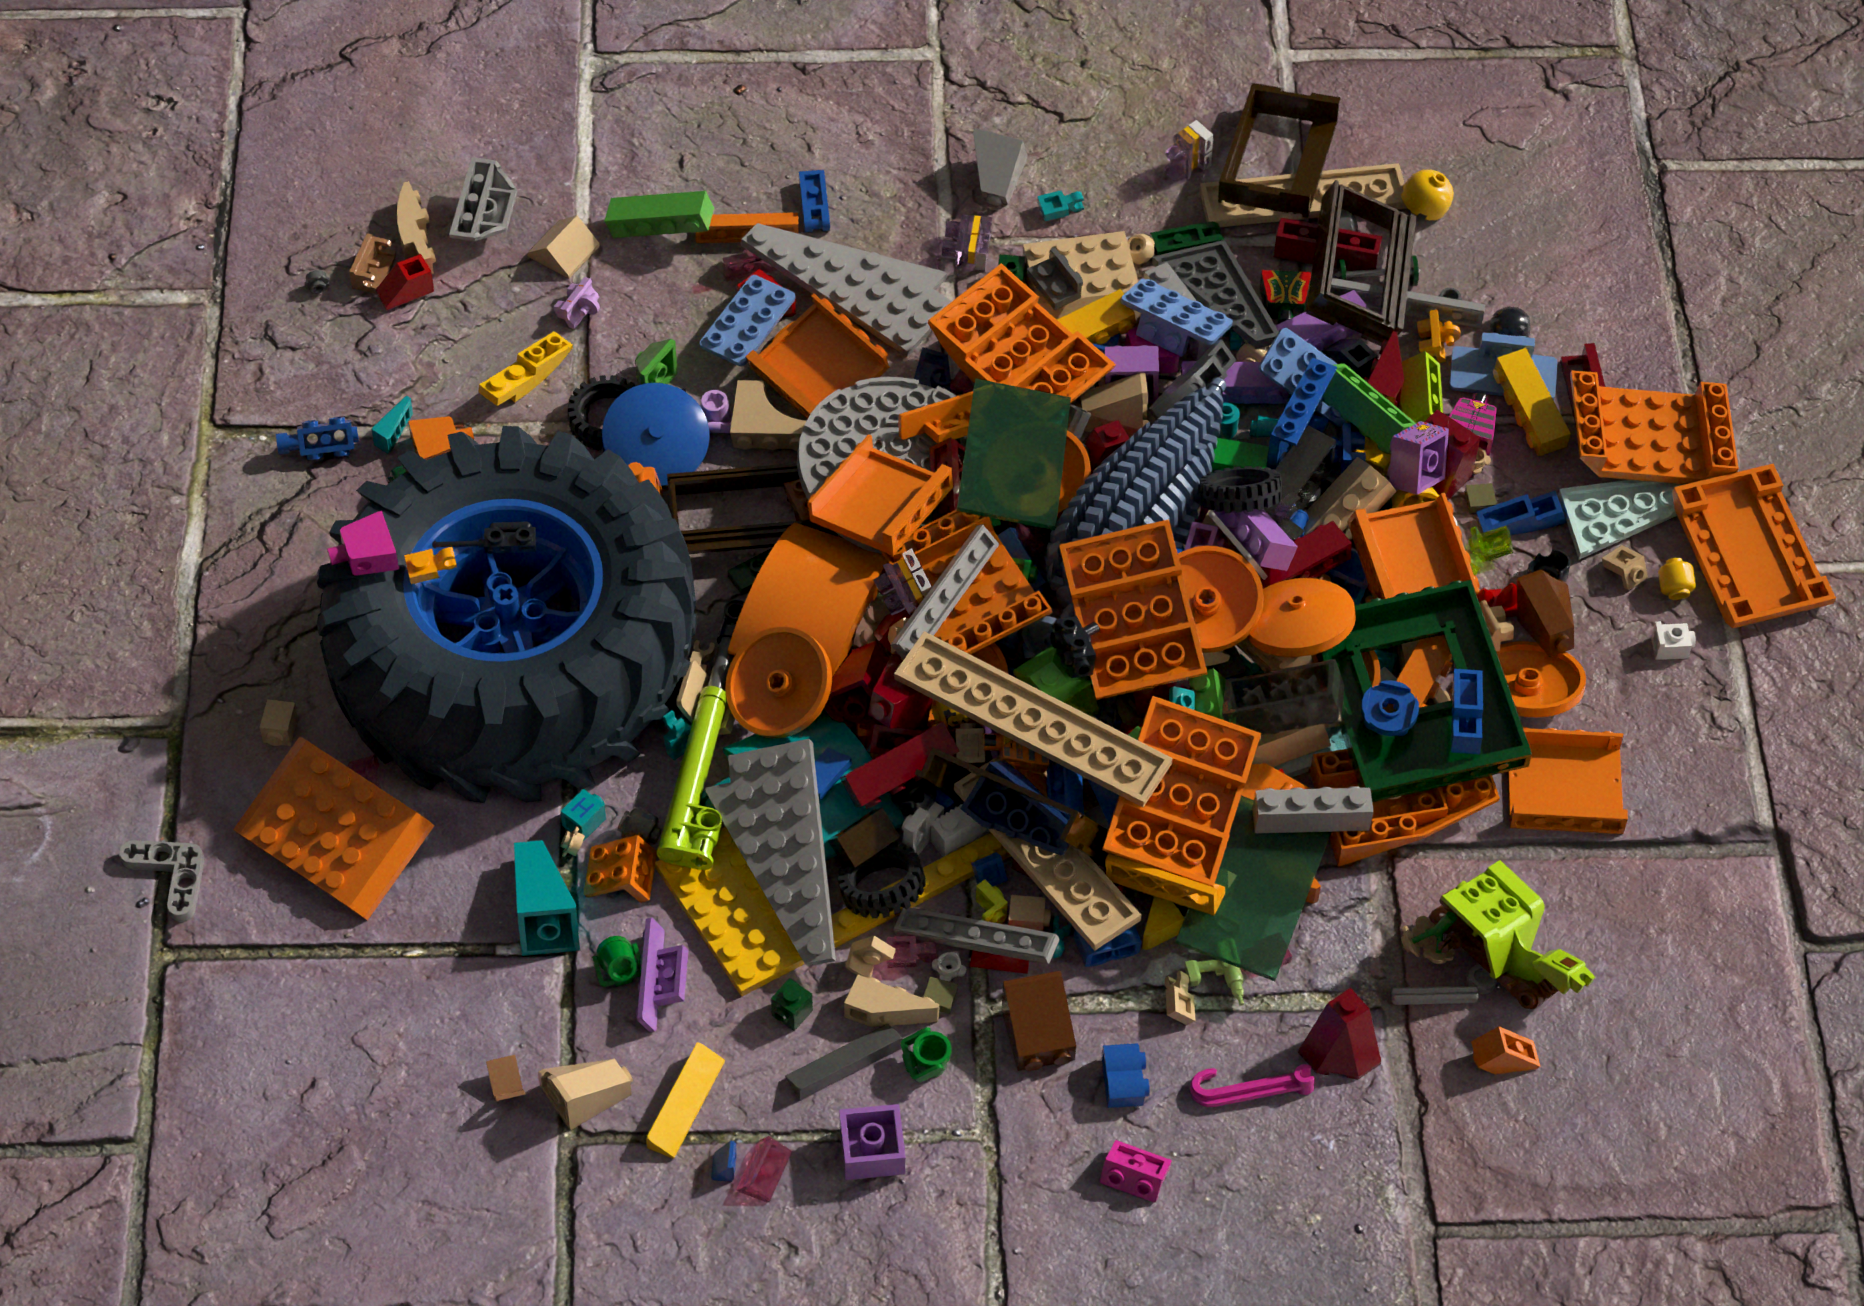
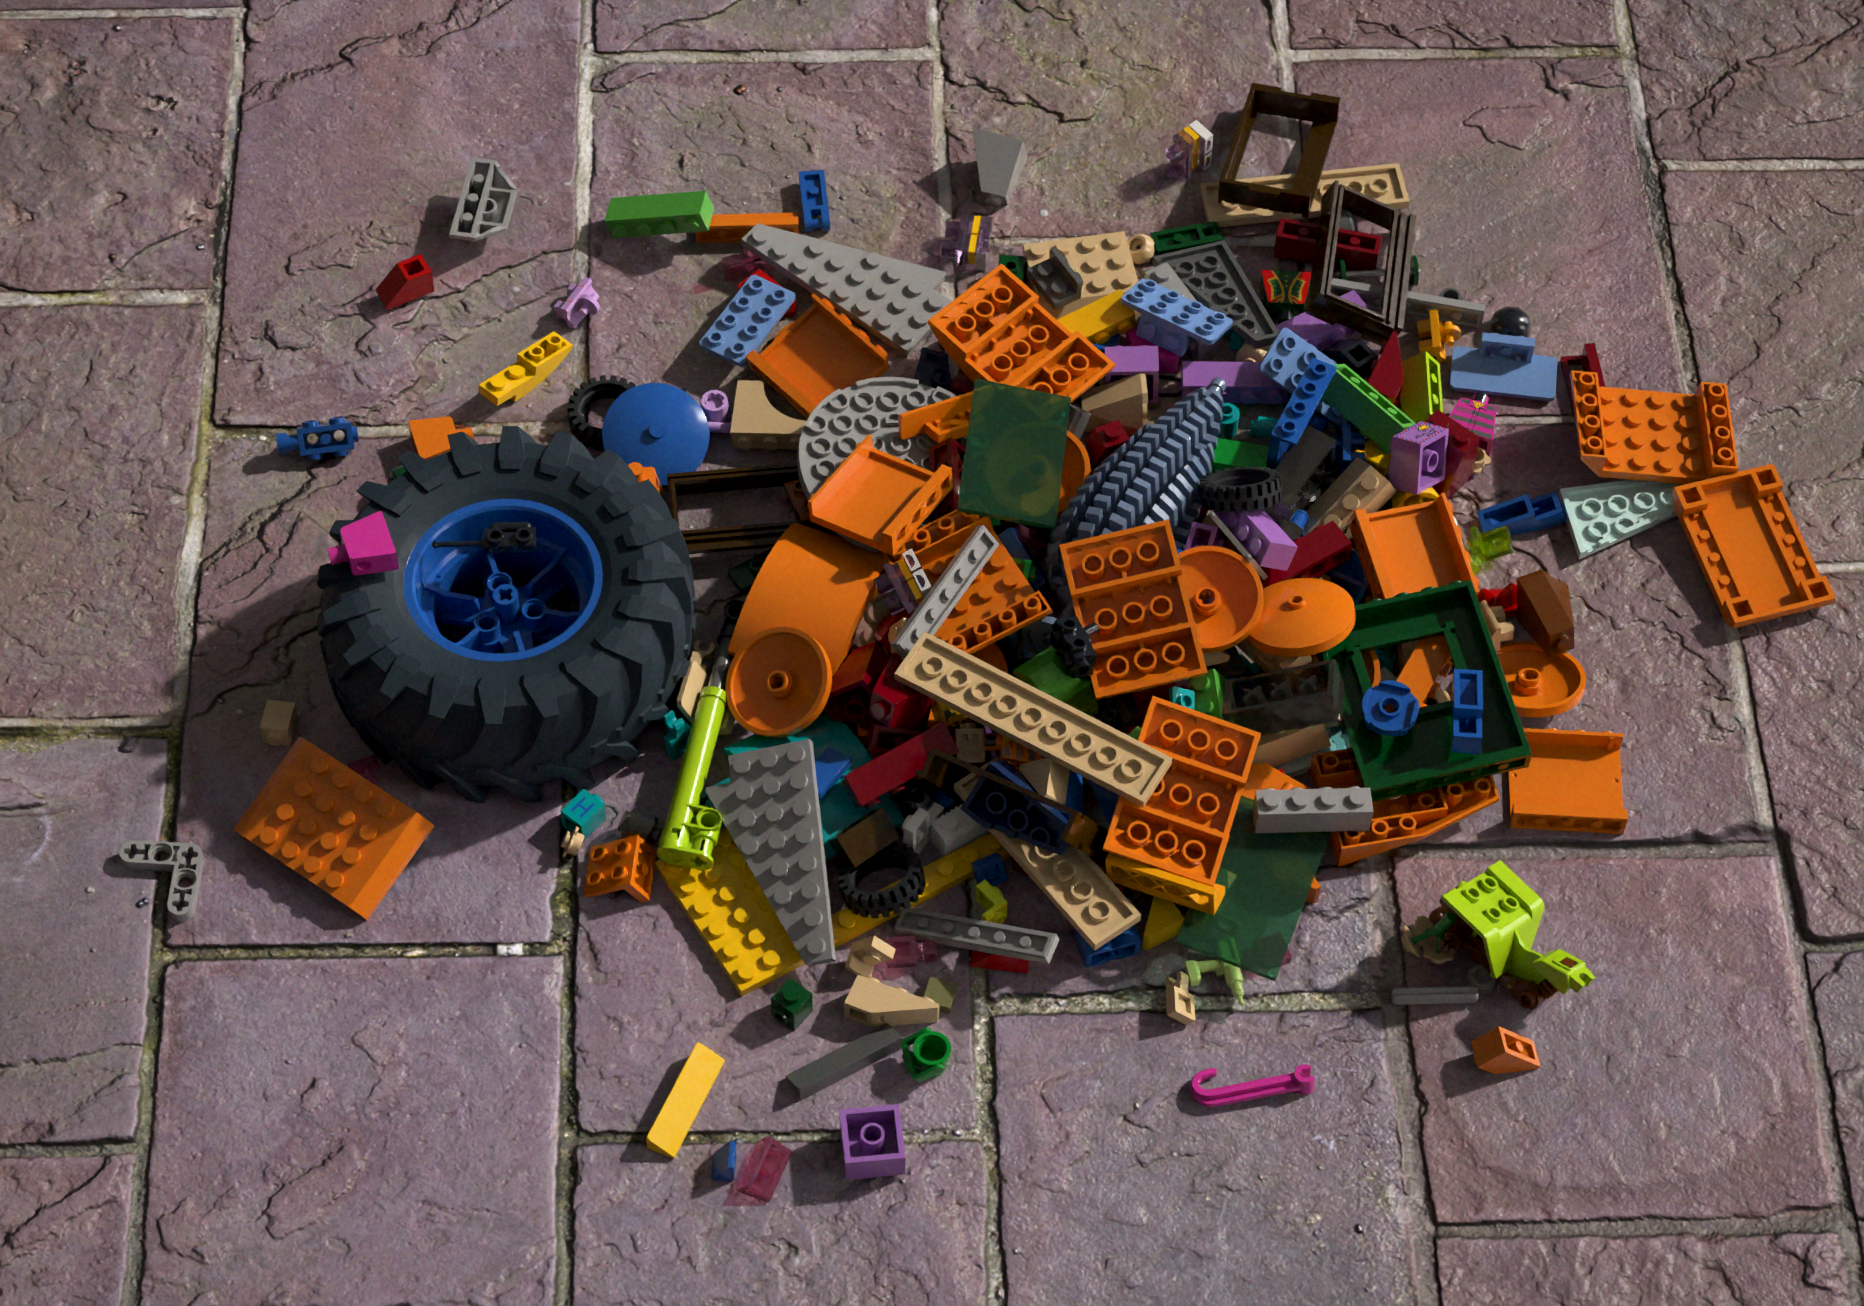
dark grey plate [304,270,330,294] -> none
medium nougat hinge [349,233,396,294] -> none
teal slope [371,396,413,454] -> none
tan slope [397,181,436,274] -> none
light orange plate [404,547,457,584] -> none
medium nougat bracket [486,1055,525,1101] -> none
teal slope [514,840,580,956] -> none
tan slope [527,215,600,279] -> none
tan slope [538,1059,633,1130] -> none
green piece [591,936,642,987] -> none
bright green slope [635,339,677,385] -> none
medium lavender bracket [636,918,688,1032] -> none
white plate [932,952,966,982] -> none
reddish brown slope [1001,970,1076,1071] -> none
tan brick [1008,895,1051,931] -> none
teal plate [1037,190,1084,221] -> none
teal arm [1052,916,1073,959] -> none
dark pink bracket [1100,1140,1172,1202] -> none
blue brick [1101,1043,1150,1108] -> none
dark grey slope [1148,340,1236,420] -> none
dark red slope [1298,988,1382,1079] -> none
yellow cylinder [1401,169,1453,221] -> none
olive tile [1464,483,1497,513] -> none
yellow brick [1493,348,1571,457] -> none
black hair [1527,549,1570,582] -> none
tan bracket [1602,545,1648,590] -> none
white brick [1651,621,1696,660] -> none
yellow head [1658,558,1696,600] -> none
none -> tan slope [1018,758,1070,805]

